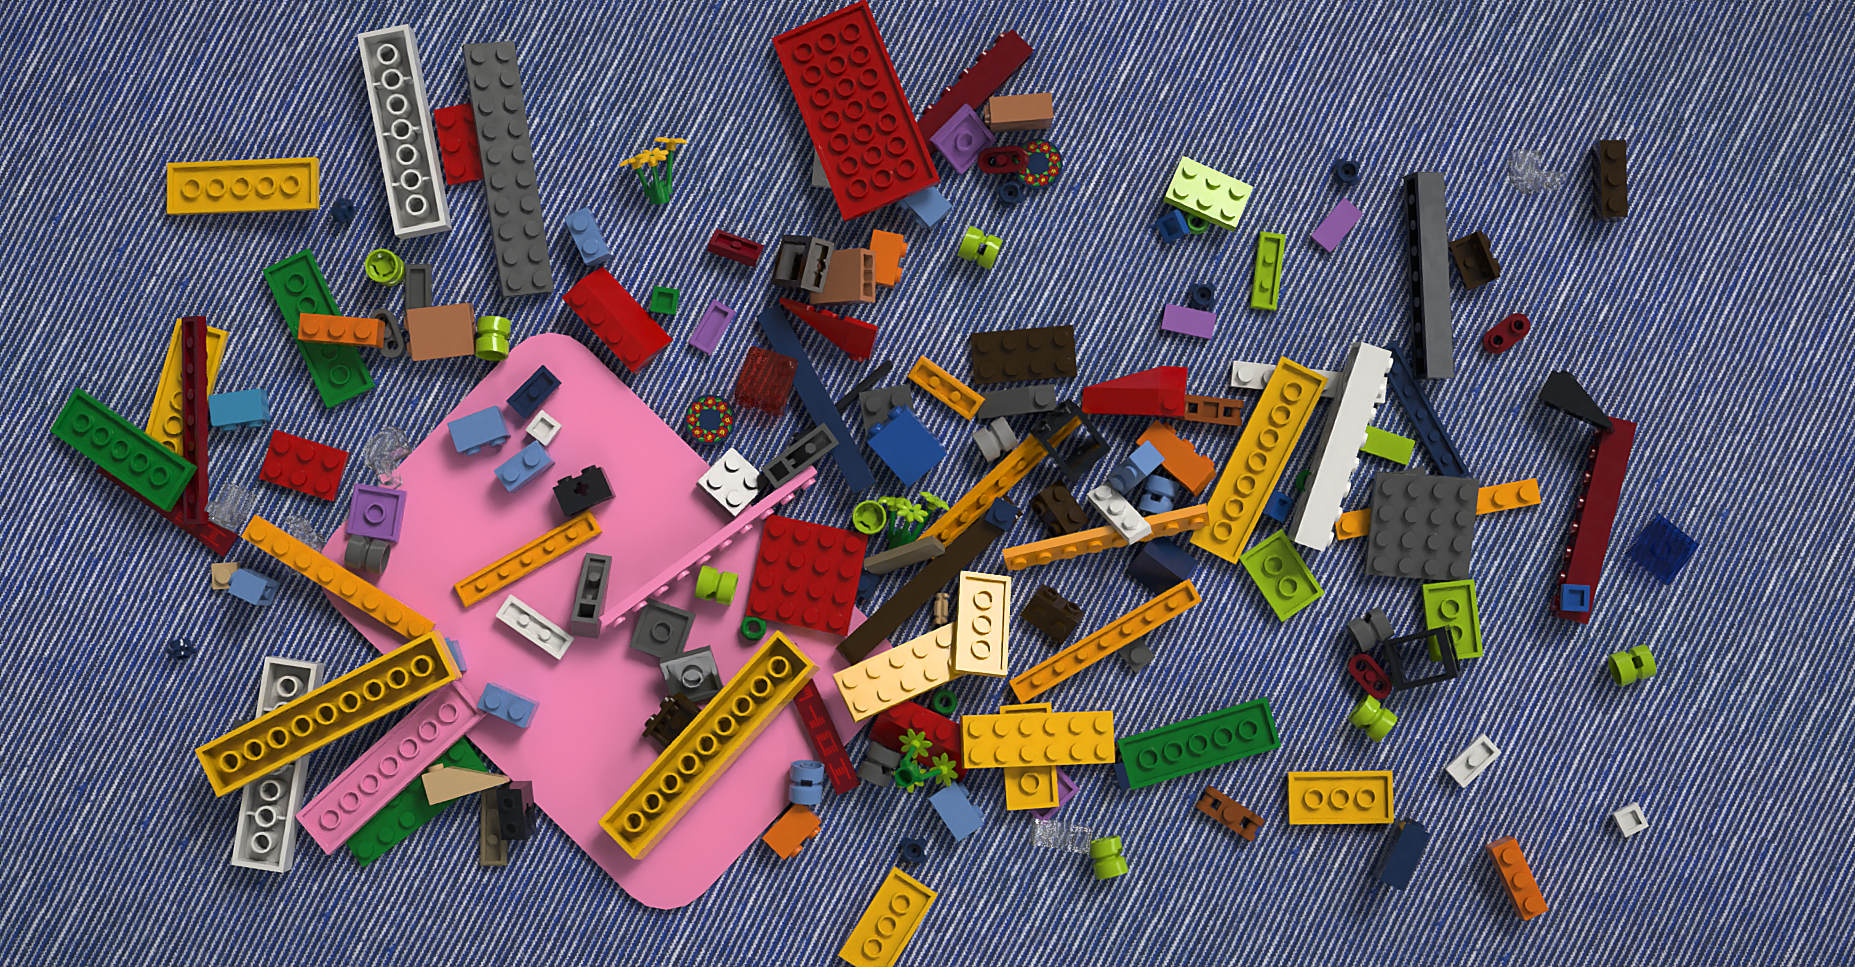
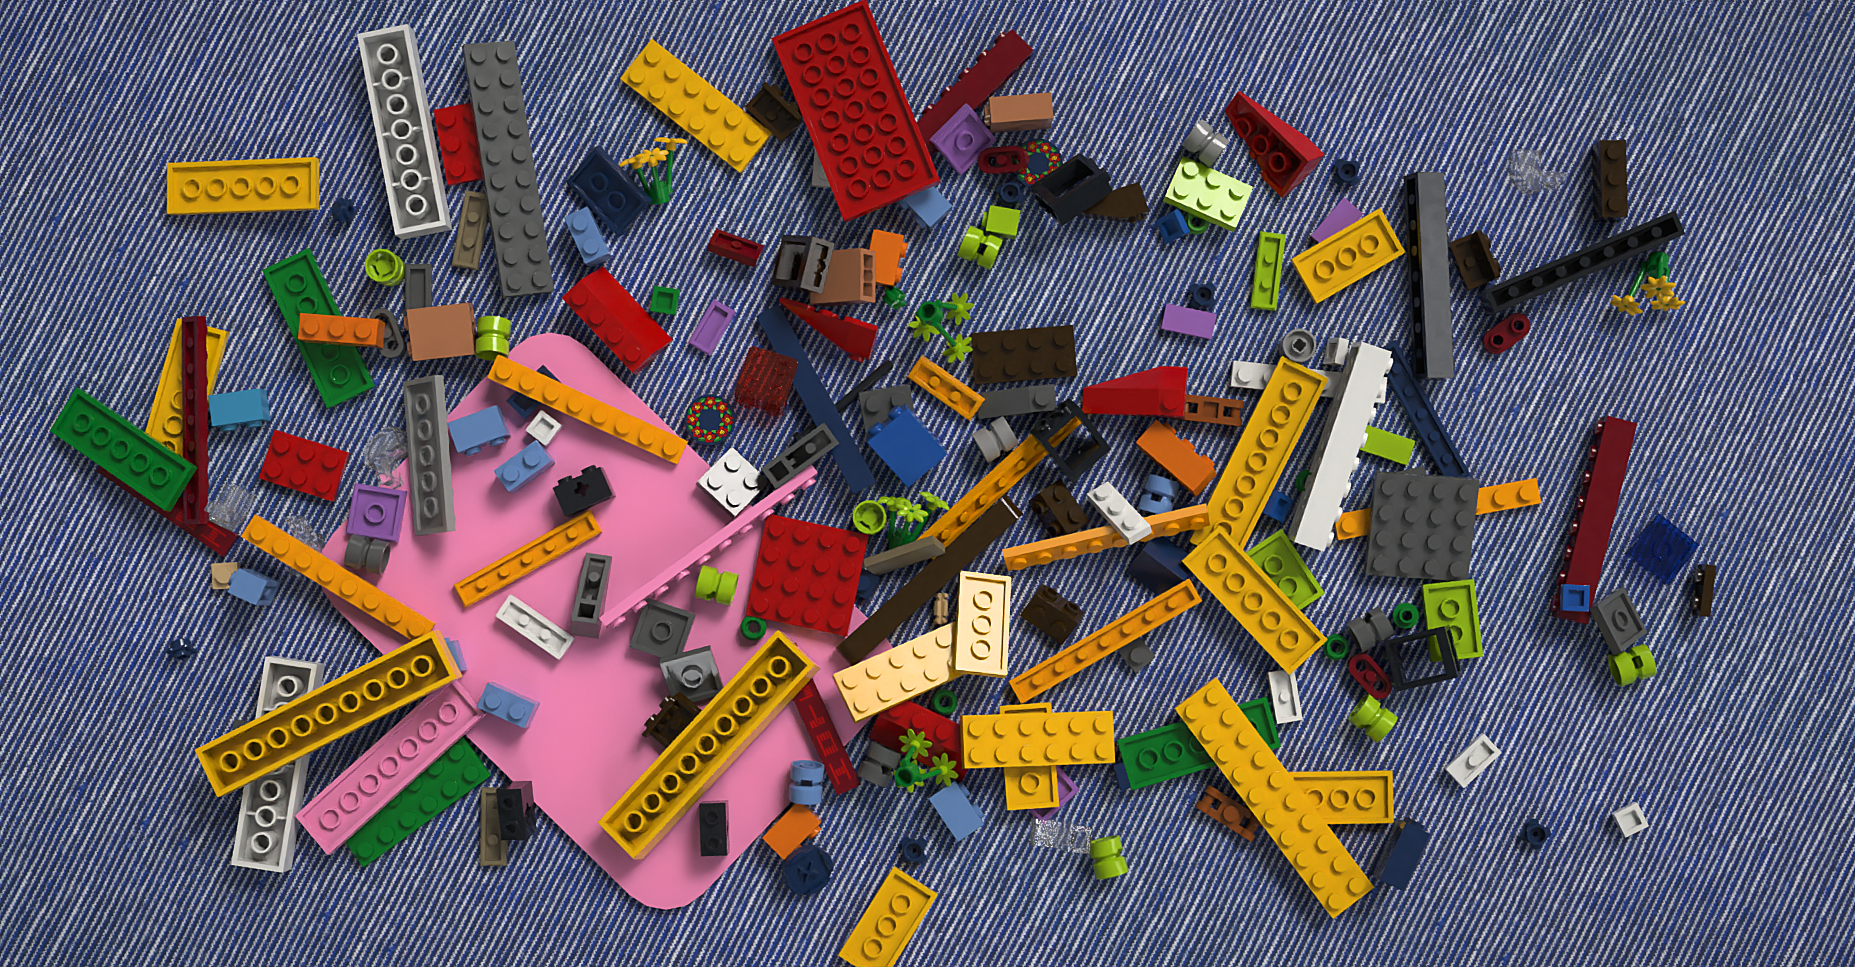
tan slope [421,763,510,805] -> none
dark blue plate [984,497,1020,532] -> none
medium blue brick [1106,440,1165,496] -> none
orange brick [1485,835,1549,921] -> none
black slope [1538,370,1615,435] -> none
none -> light grey plate [403,375,456,536]
none -> dark tan tile [452,190,489,271]
none -> light orange plate [487,354,688,465]
none -> dark blue tile [566,145,653,237]
none -> yellow plate [620,39,772,174]
none -> black brick [699,800,730,856]
none -> dark brown bracket [745,82,803,143]
none -> dark blue tile [782,845,834,895]
none -> green plate [882,286,907,310]
none -> lime plant [908,293,974,363]
none -> lime brick [981,205,1021,239]
none -> black window [1030,153,1113,226]
none -> dark brown slope [1078,182,1149,224]
none -> yellow plate [1174,677,1374,919]
none -> light grey wheel [1181,119,1230,167]
none -> yellow plate [1181,525,1328,675]
none -> red wedge [1225,91,1325,198]
none -> white plate [1267,670,1303,724]
none -> light grey wheel [1278,328,1316,364]
none -> yellow plate [1290,208,1406,304]
none -> green plate [1322,634,1349,660]
none -> white plate [1323,338,1349,366]
none -> green plate [1392,603,1419,629]
none -> black brick [1478,211,1685,317]
none -> dark blue plate [1519,818,1551,850]
none -> dark grey plate [1589,586,1647,655]
none -> yellow plant [1610,251,1685,316]
none -> dark brown plate [1690,564,1717,617]

